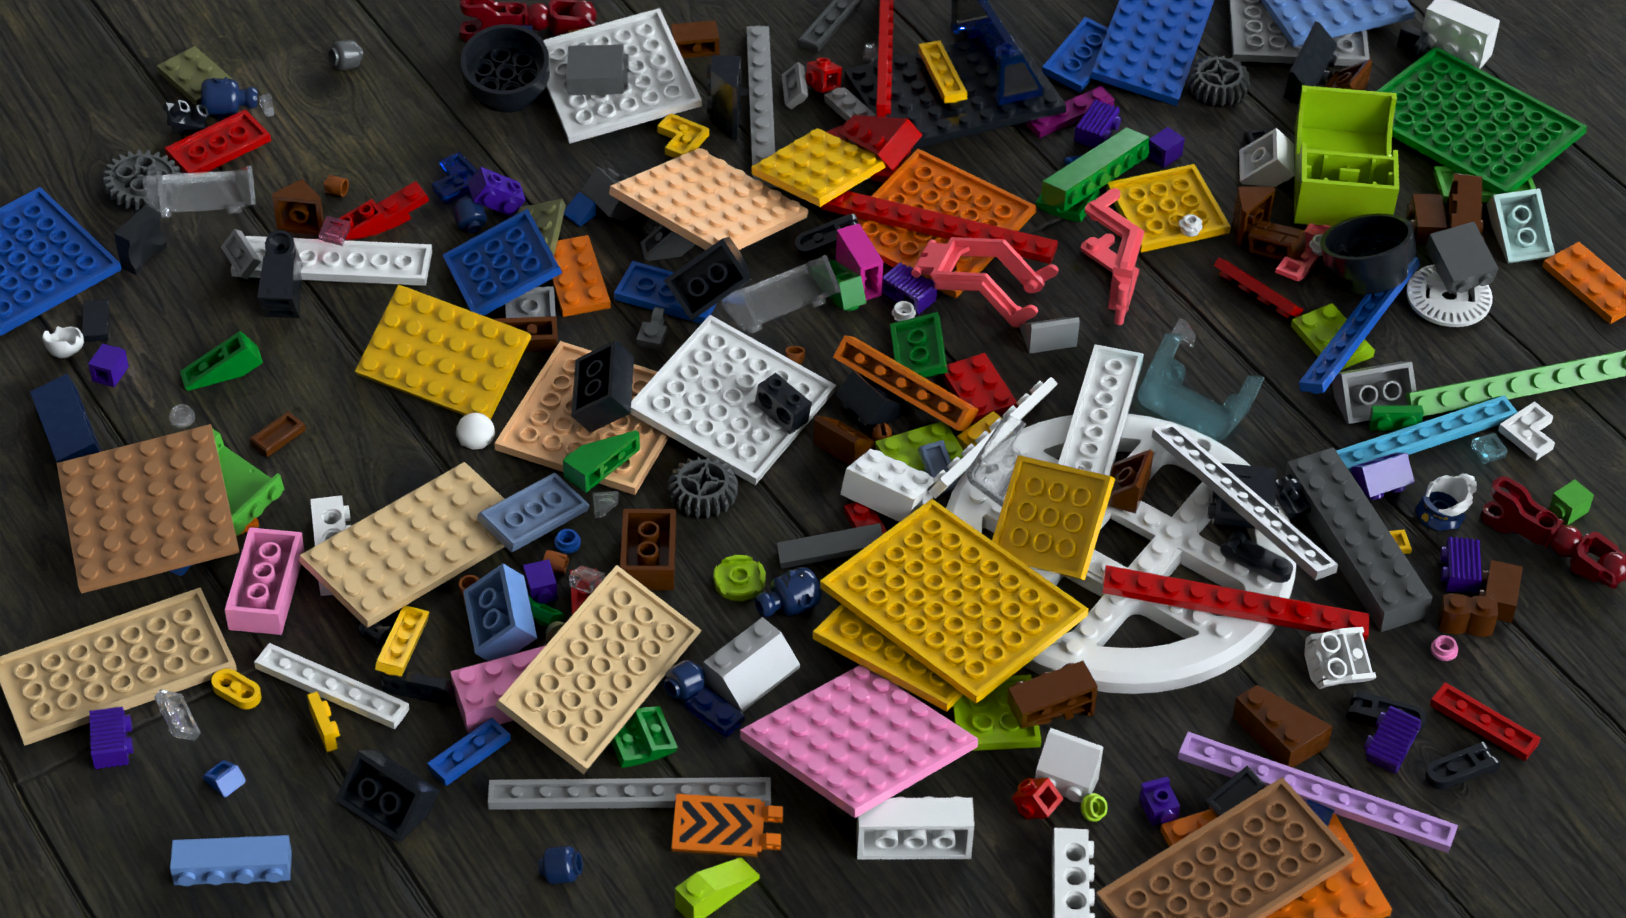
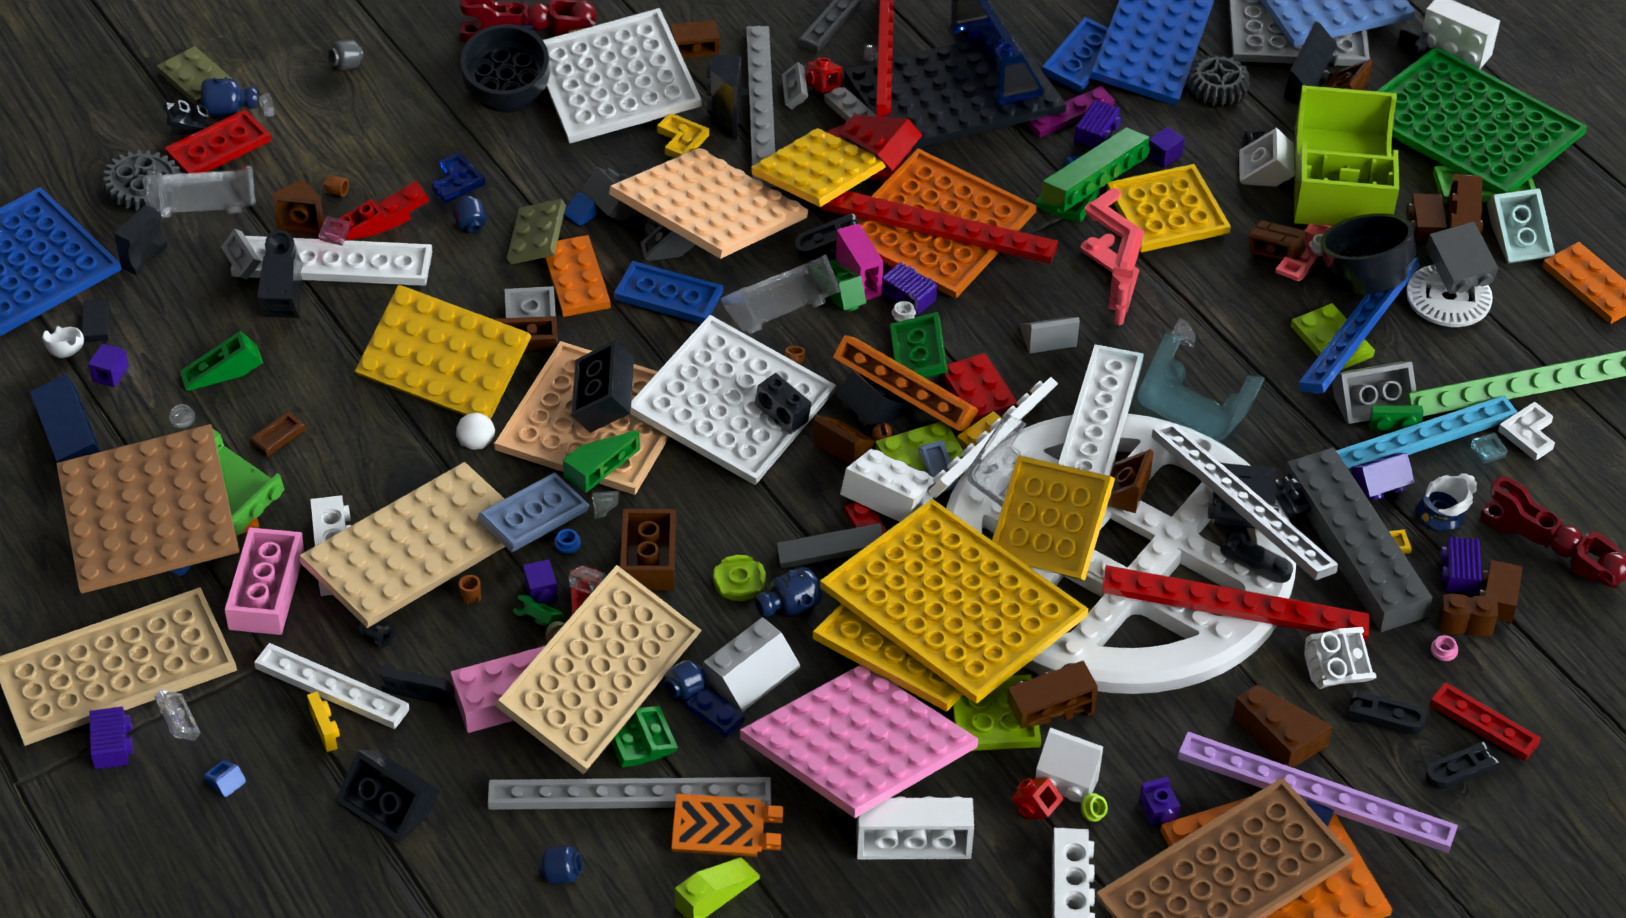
medium blue brick [170,835,292,886] -> none
yellow plate [211,668,261,709] -> none
yellow plate [375,605,429,677] -> none
blue plate [427,718,510,787] -> none
blue plate [443,209,562,316] -> none
medium blue brick [463,563,537,661] -> none
dark purple brick [468,167,526,217] -> none
dark orange hose [543,550,569,574] -> none
dark grey brick [566,44,629,95] -> none
dark grey plate [636,307,667,351] -> none
black slope [664,236,751,321] -> none
dark grey gear [668,456,738,519] -> none
coral piece [911,237,1059,327] -> none
yellow plate [918,41,967,103] -> none
white plate [1179,215,1202,237] -> none
black tile [1204,766,1266,817] -> none
red plate [1214,257,1304,318] -> none
reddish brown slope [1233,186,1276,247] -> none
dark purple brick [1363,706,1421,774] -> none
bright green brick [1549,480,1594,525] -> none

